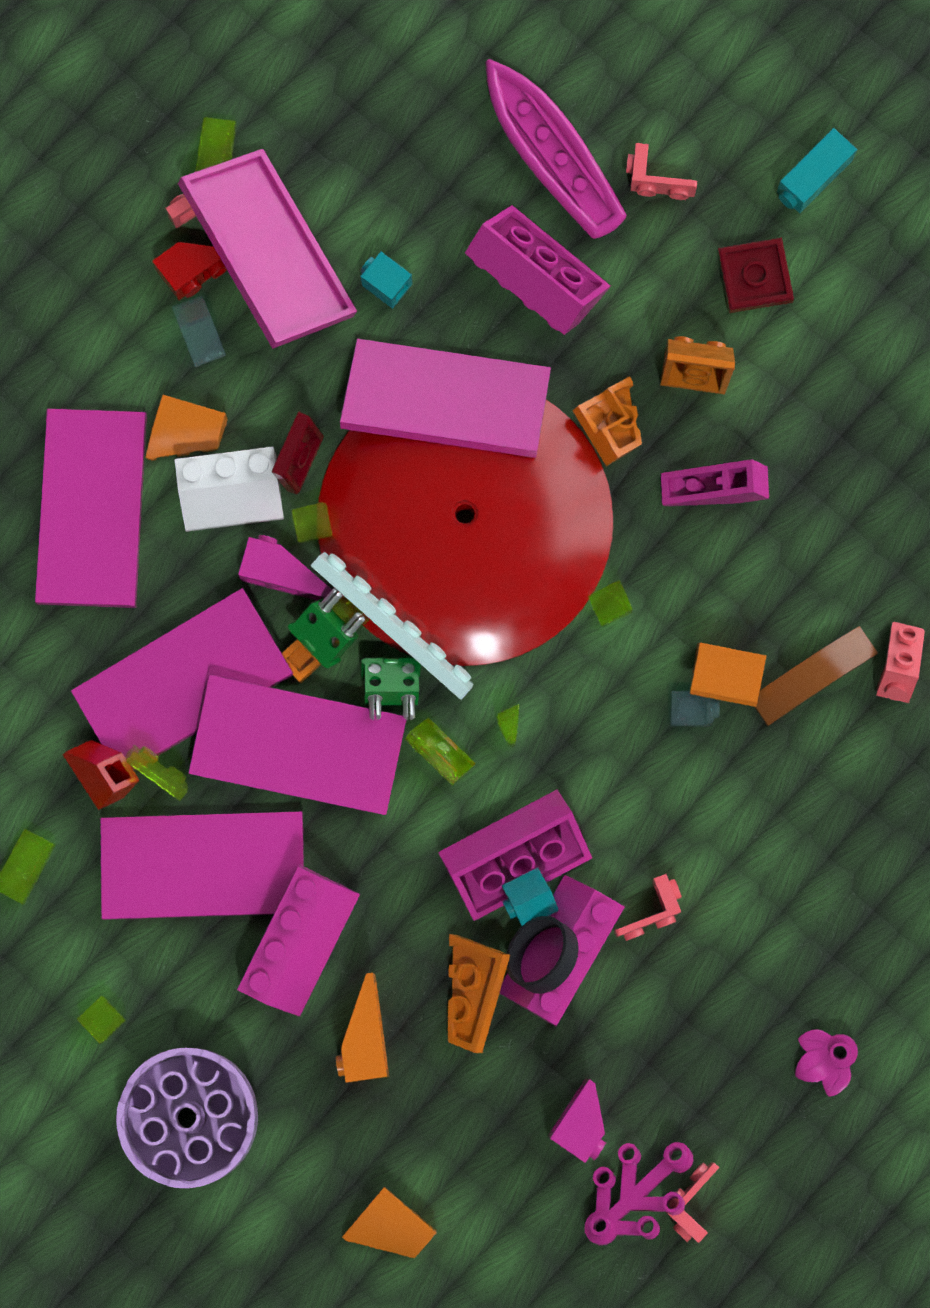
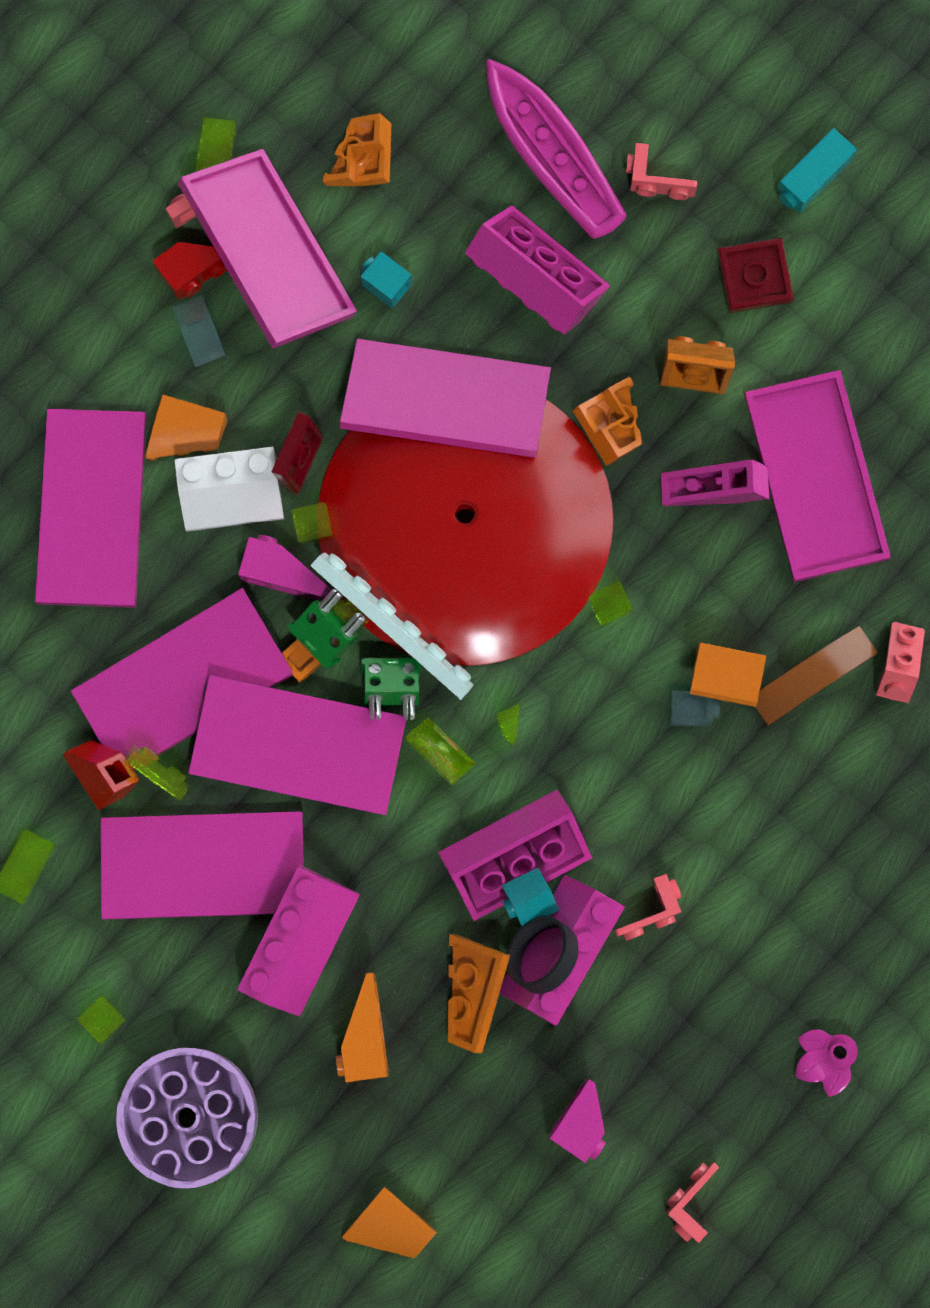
dark pink plant [585,1142,693,1245] -> none
none -> orange slope [323,113,392,186]
none -> dark pink tile [744,370,891,583]

